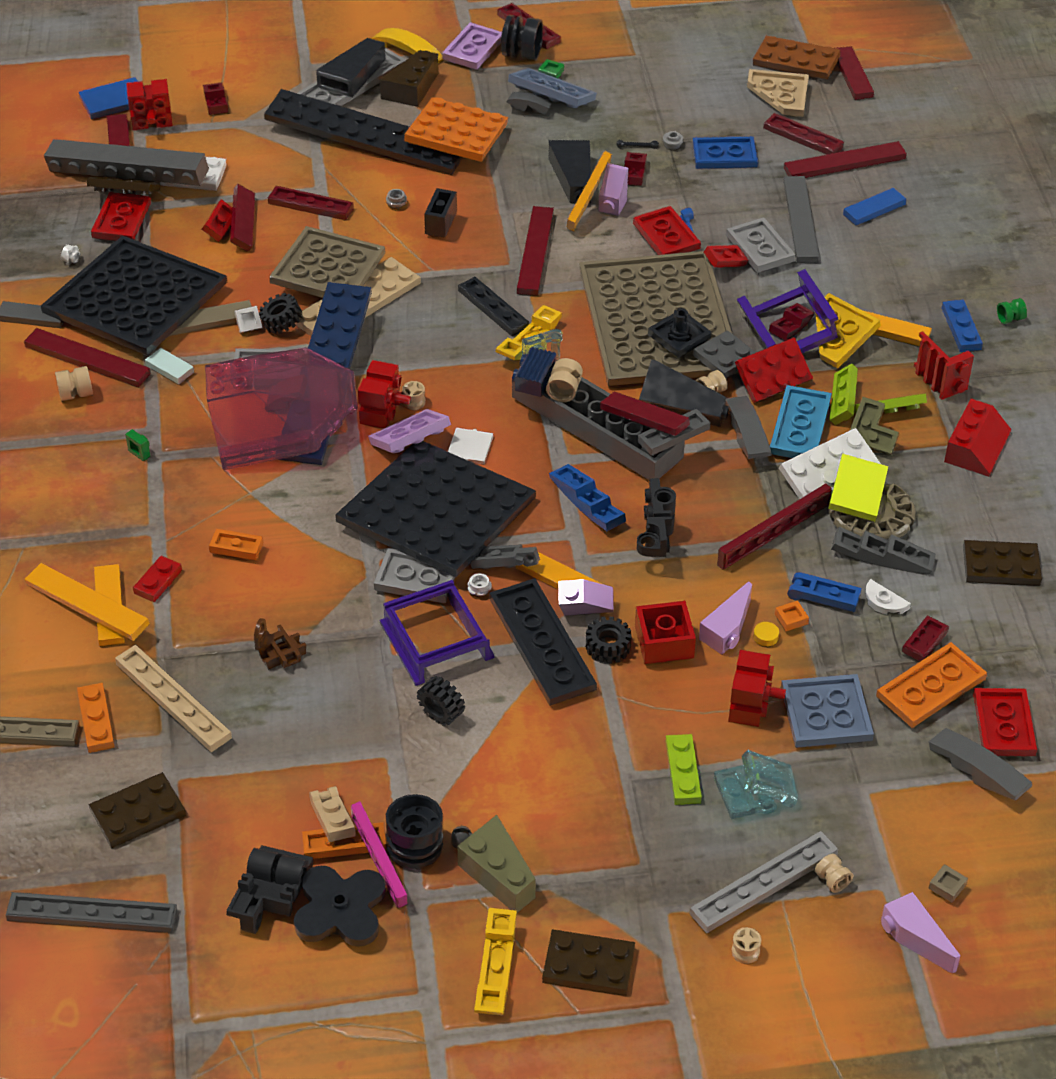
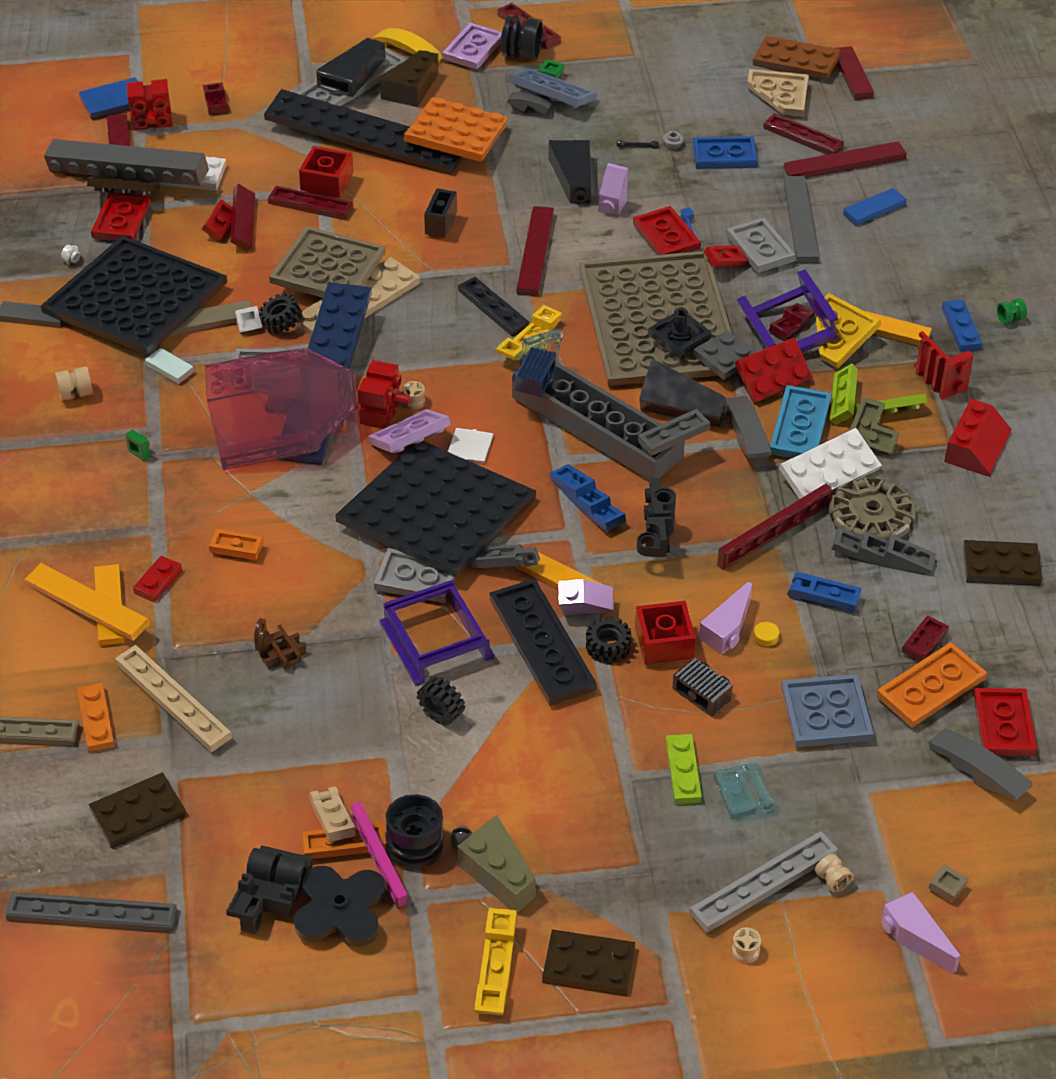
dark red tile [24,328,151,387] -> none
light grey plate [386,189,407,208] -> none
white plate [468,573,492,596] -> none
tan wheel [546,358,583,402] -> none
light orange tile [566,151,612,232] -> none
dark red tile [600,391,690,436] -> none
dark red slope [624,152,647,186] -> none
tan wheel [696,370,727,393] -> none
red brick [728,650,786,727] -> none
clear light blue plate [742,750,798,808] -> none
orange plate [775,601,809,631] -> none
neon yellow tile [828,453,888,522] -> none
white plate [865,579,911,615] -> none
none -> red brick [299,146,354,198]
none -> black brick [672,658,733,716]

